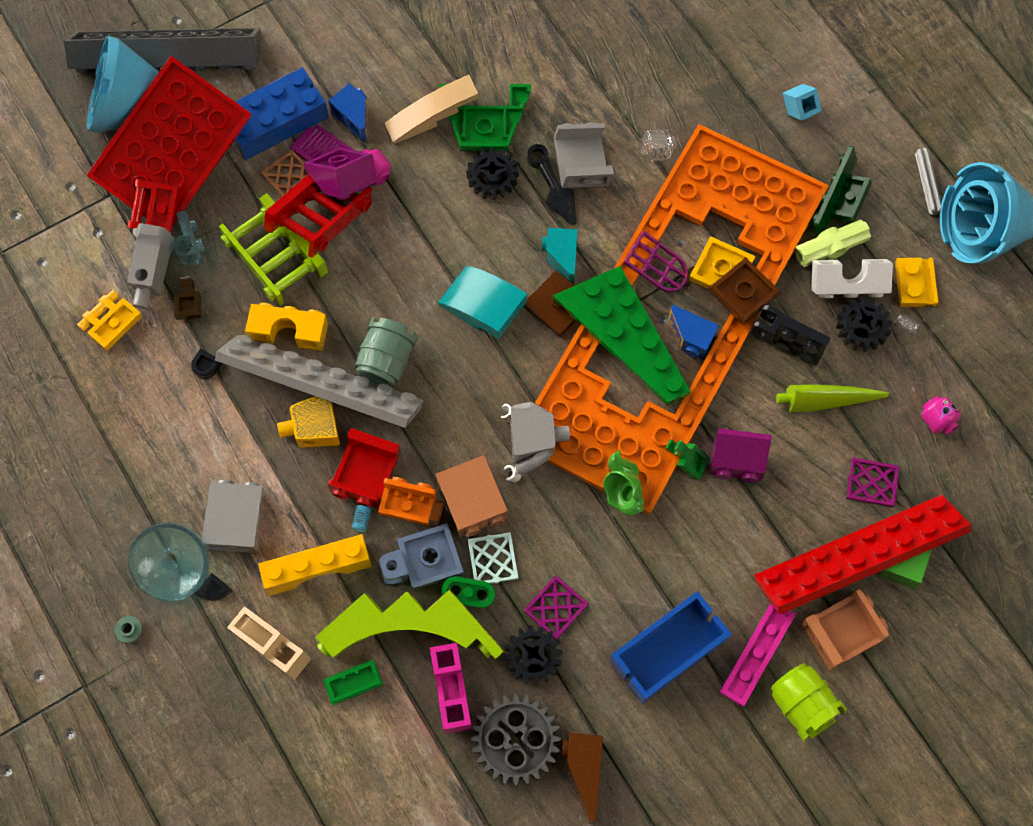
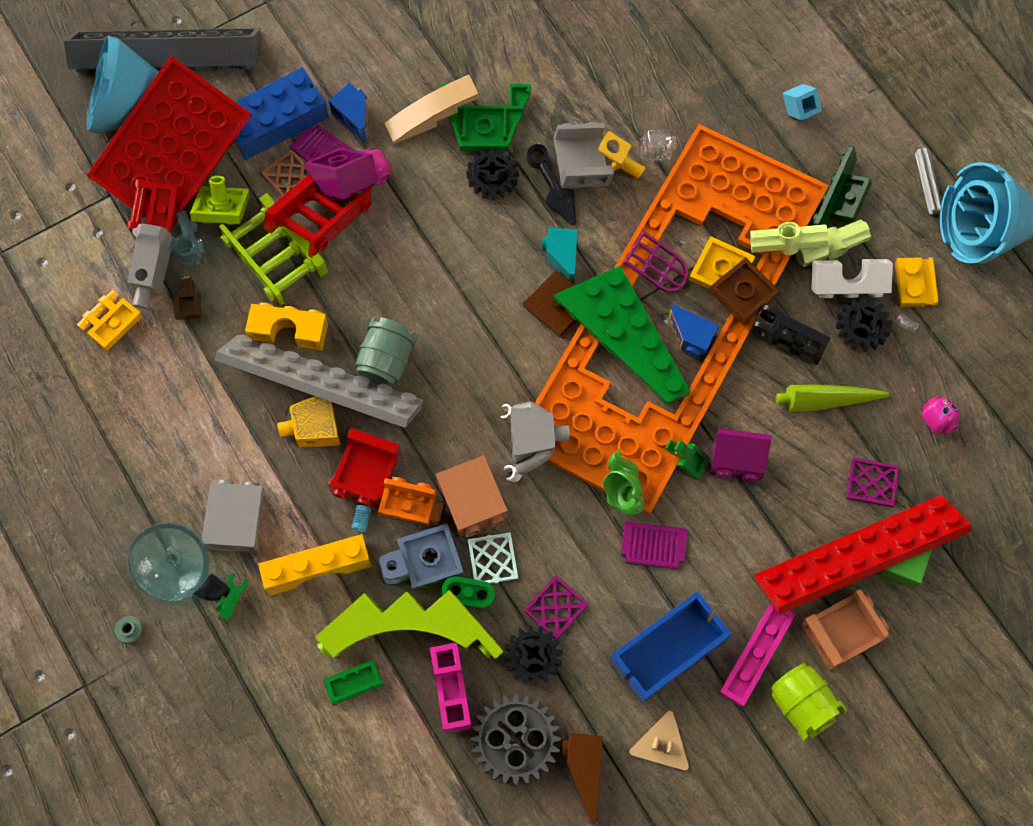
black tile [191,349,223,379] -> none
tan slope [227,607,311,680] -> none
teal slope [438,266,527,340] -> none
none -> lime plate [190,176,250,225]
none -> green plate [216,573,248,623]
none -> yellow bracket [598,131,645,180]
none -> magenta window [621,521,687,569]
none -> tan piece [629,711,689,771]
none -> yellowish green piece [750,222,828,255]

